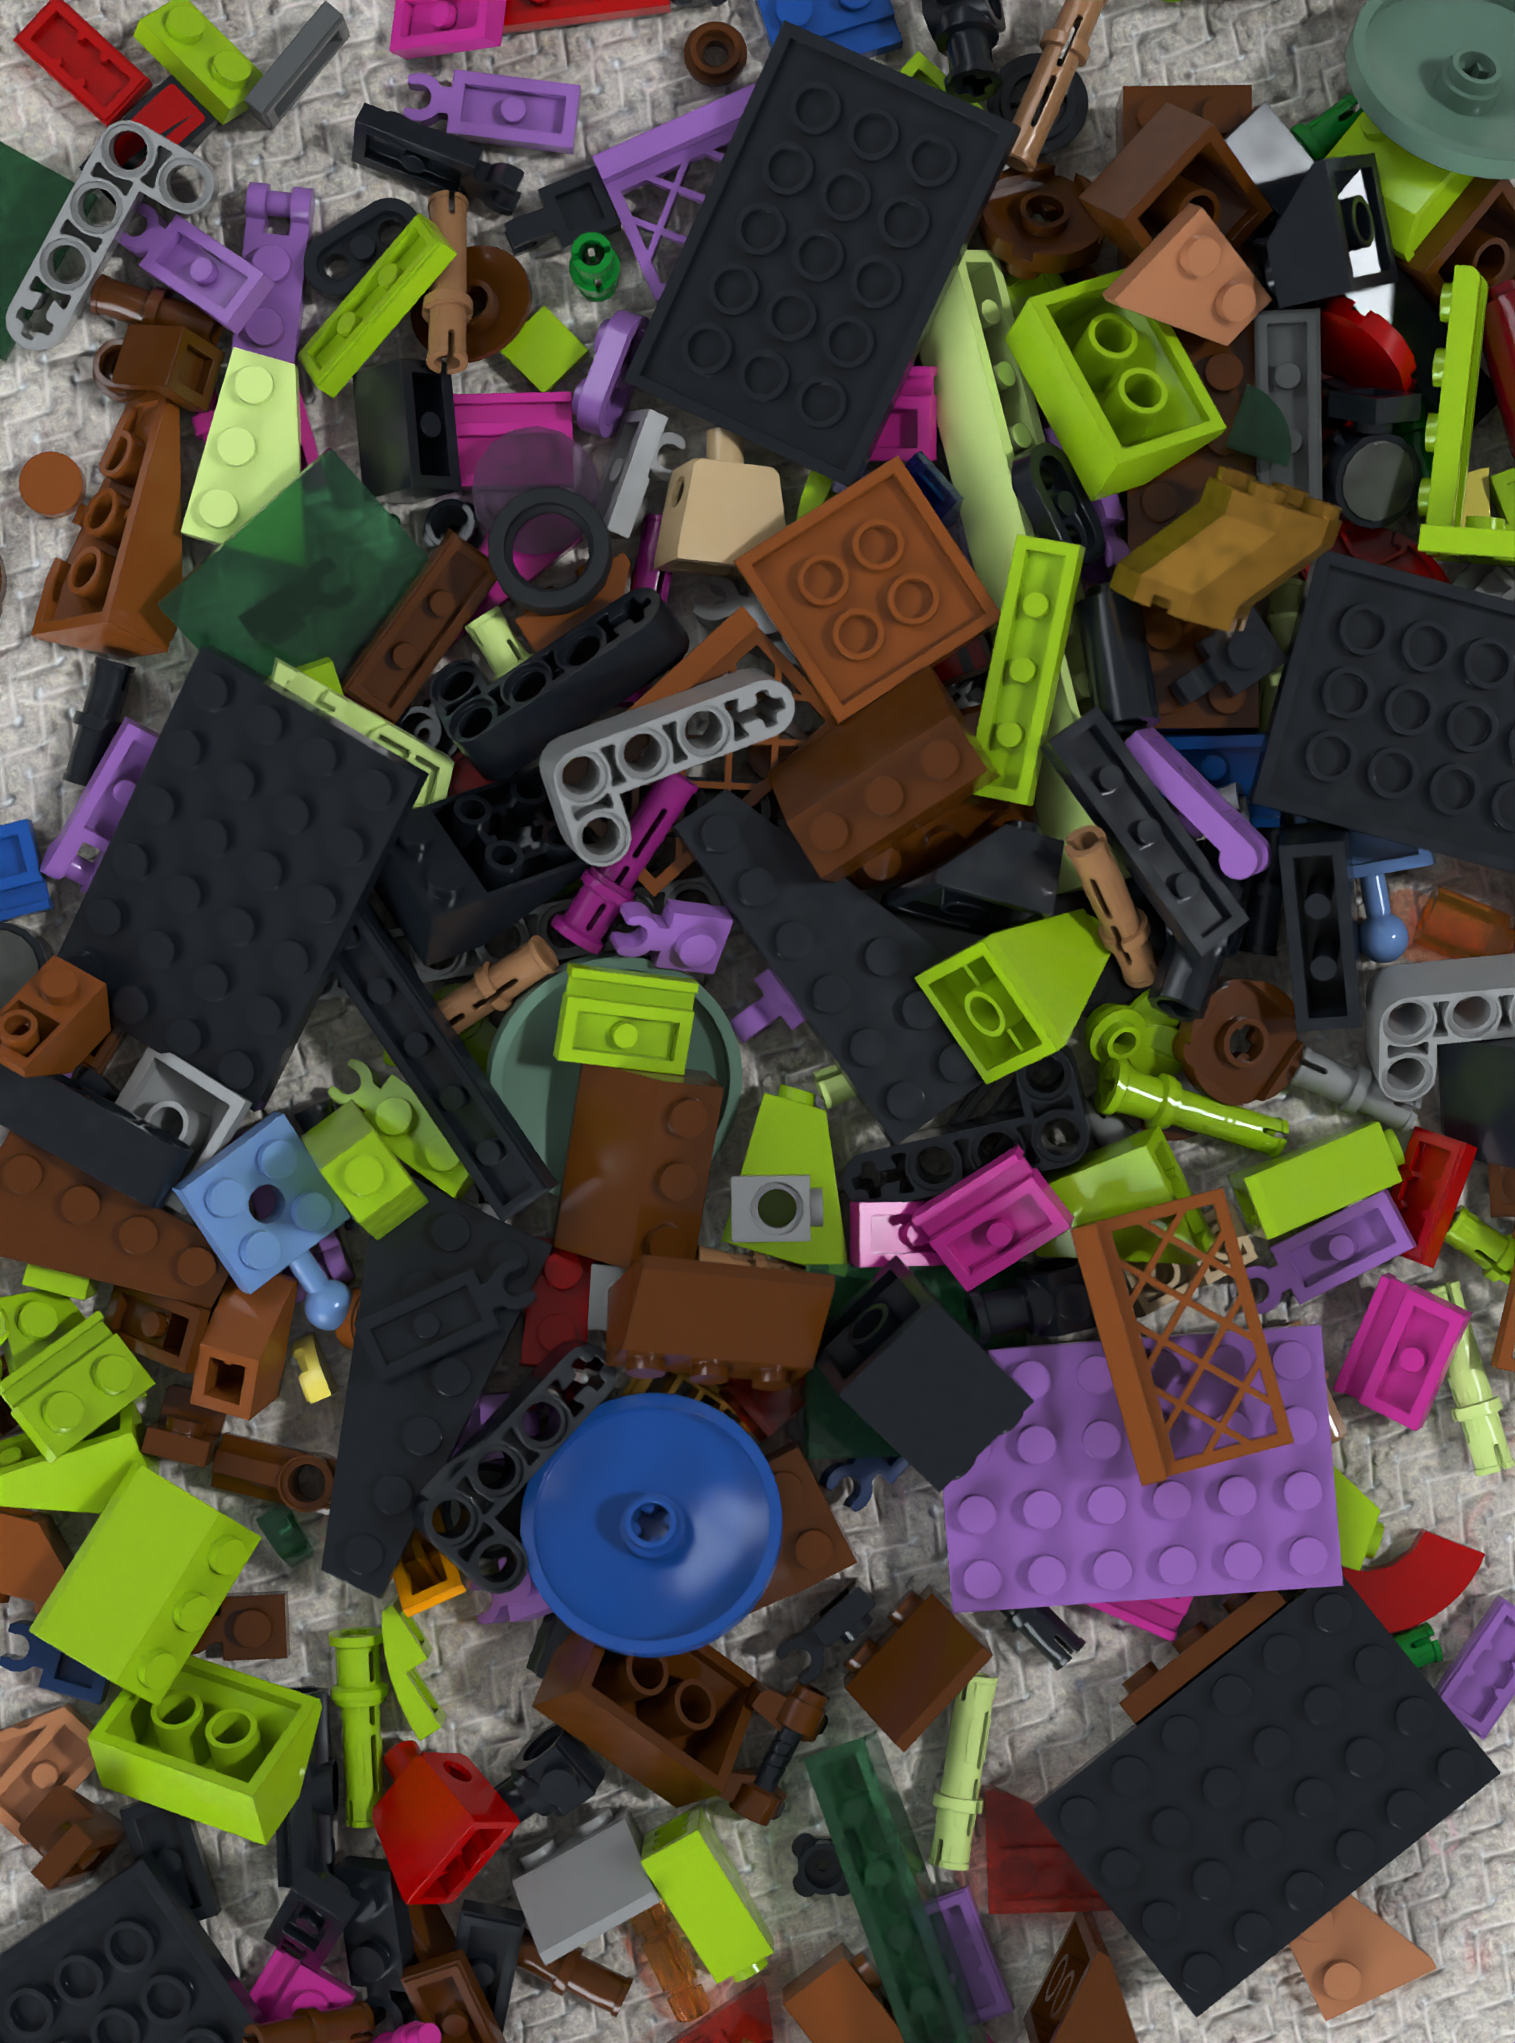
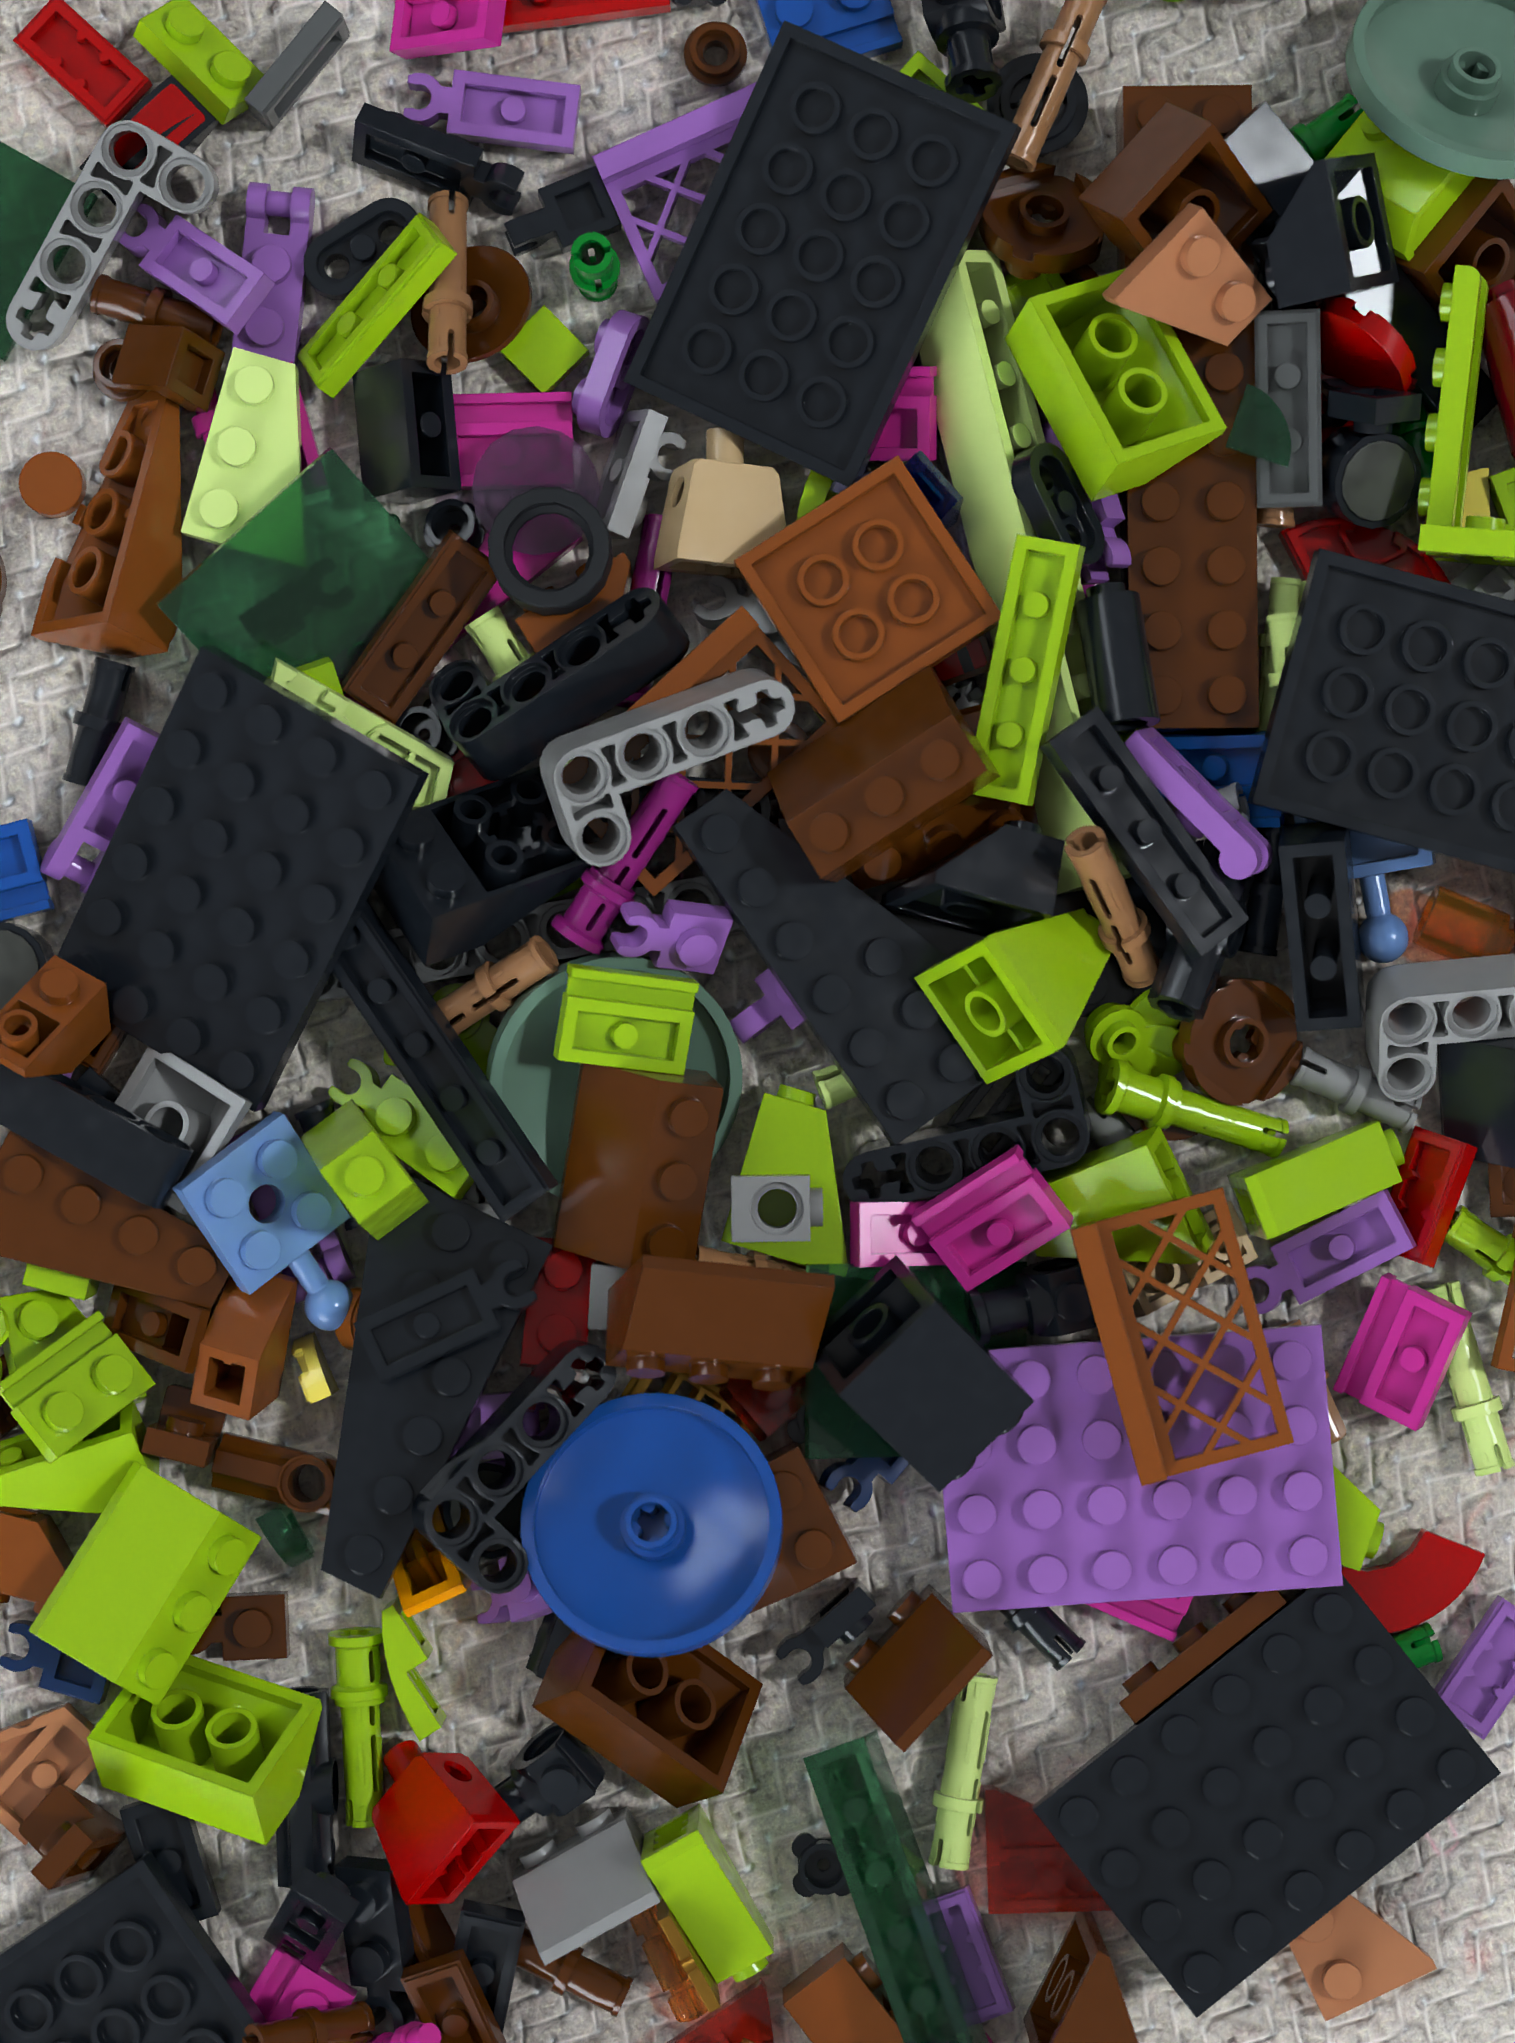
reddish brown piece [717,1680,830,1826] -> none
pearl gold brick [1109,465,1342,632] -> none
black plate [1168,606,1287,707] -> none
none -> pearl gold piece [656,1897,721,2013]

